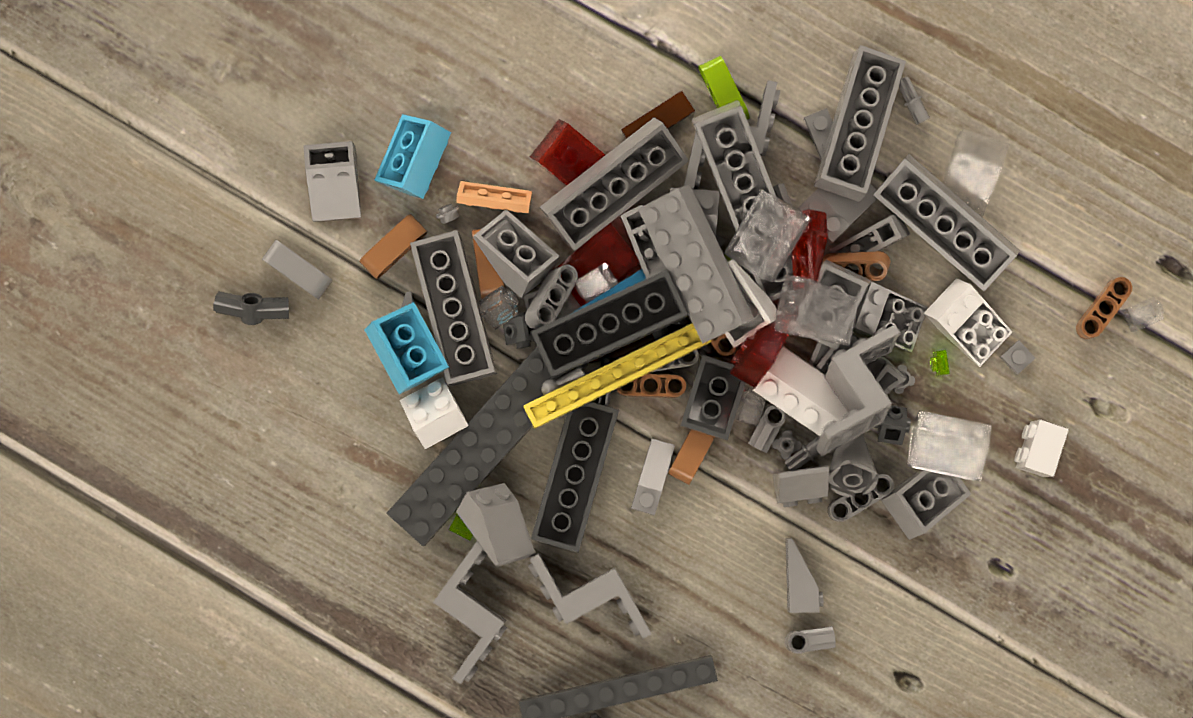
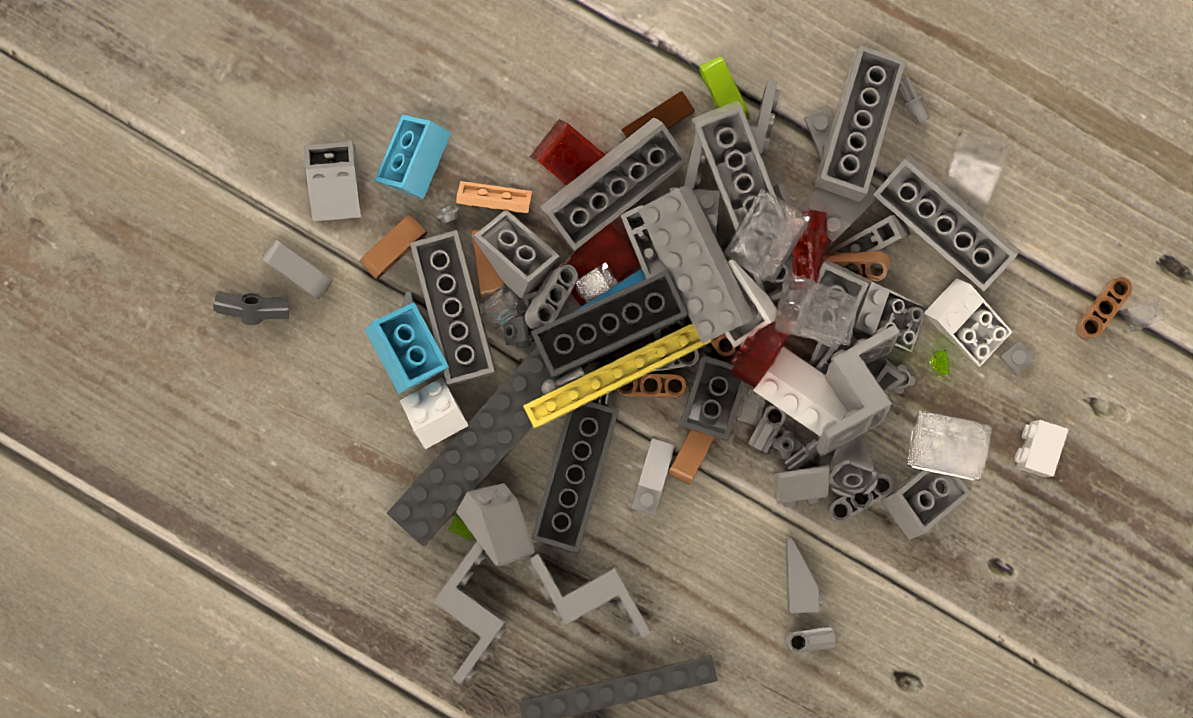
dark grey brick [874,405,911,445] -> none

